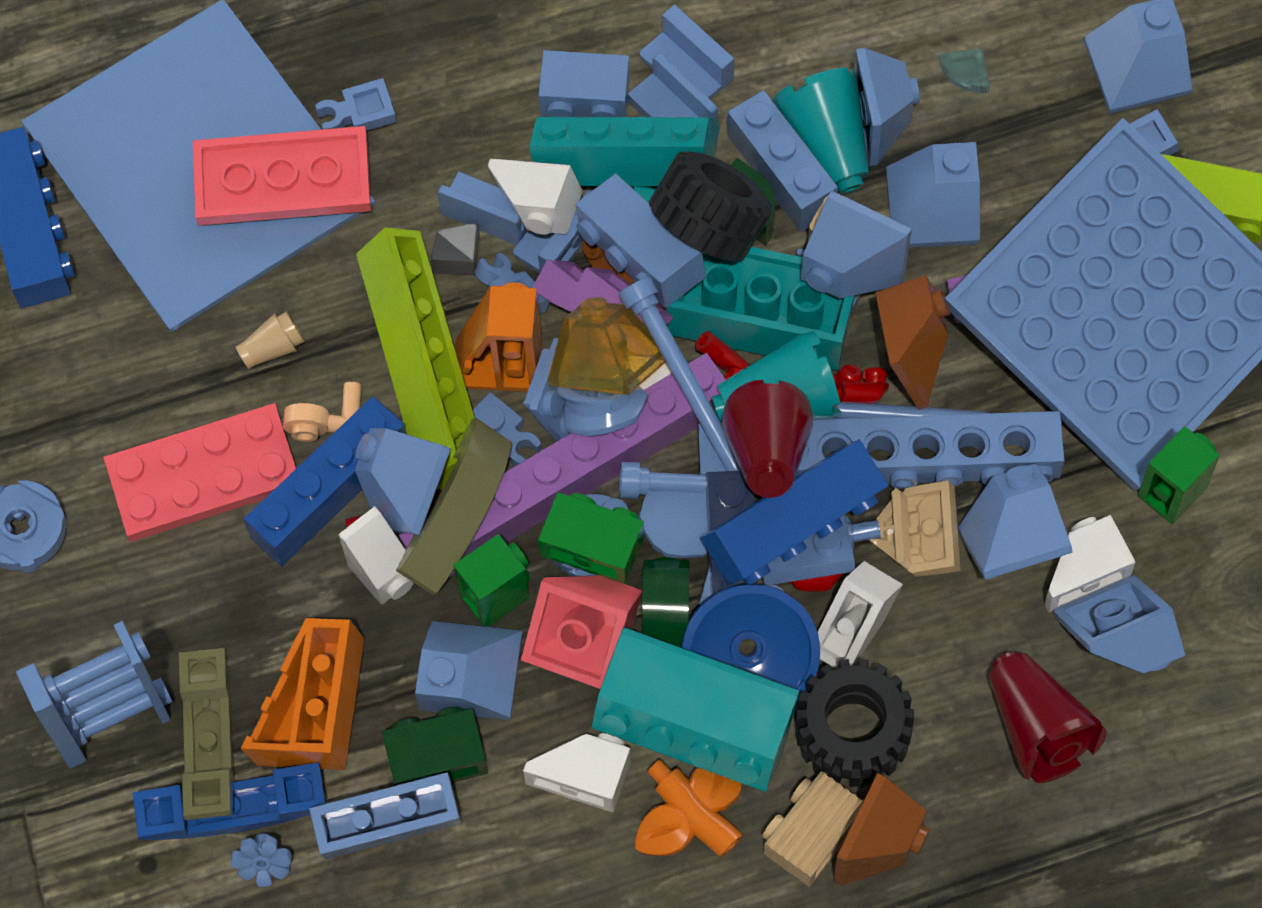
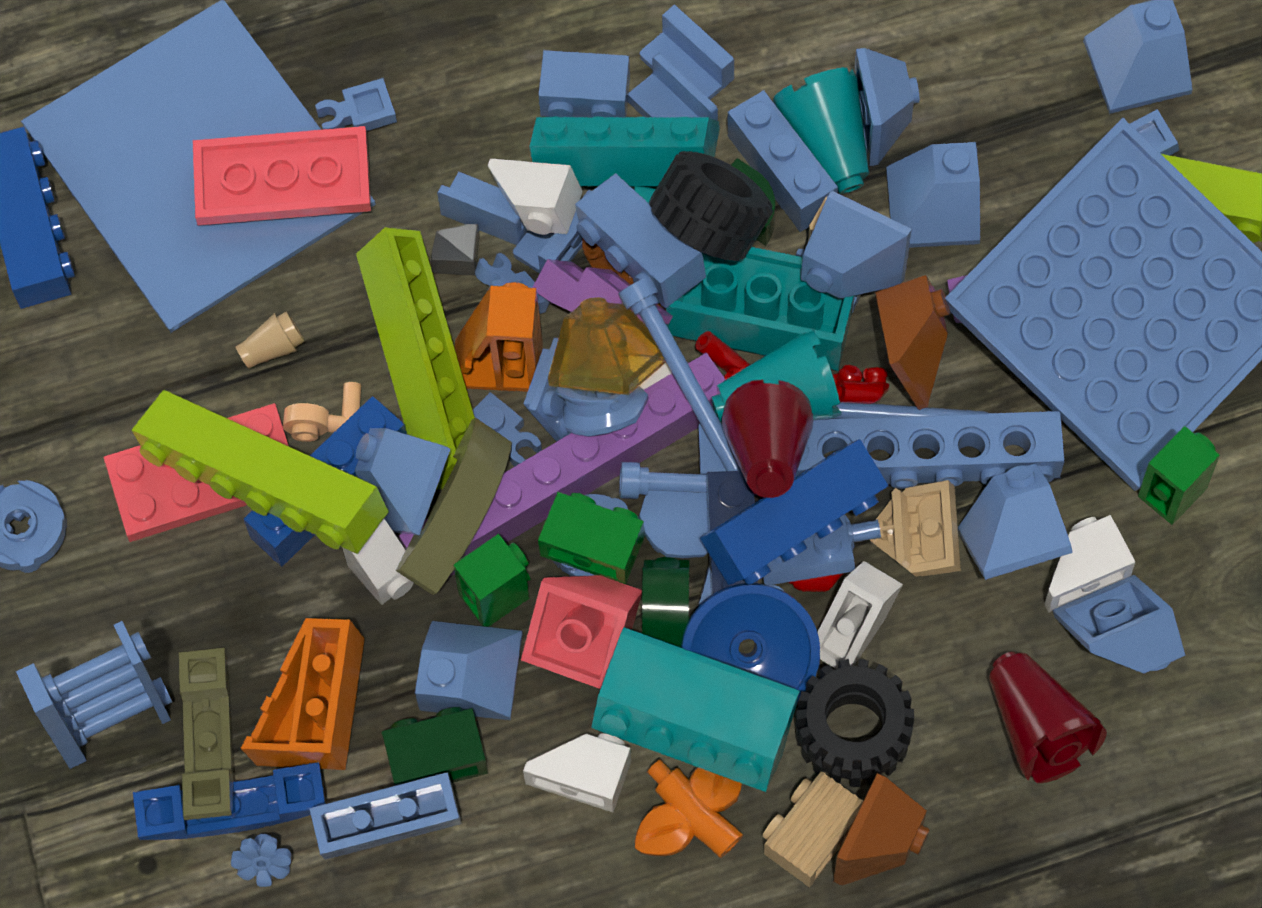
clear light blue tile [939,48,990,93] -> none
none -> lime brick [132,390,389,554]

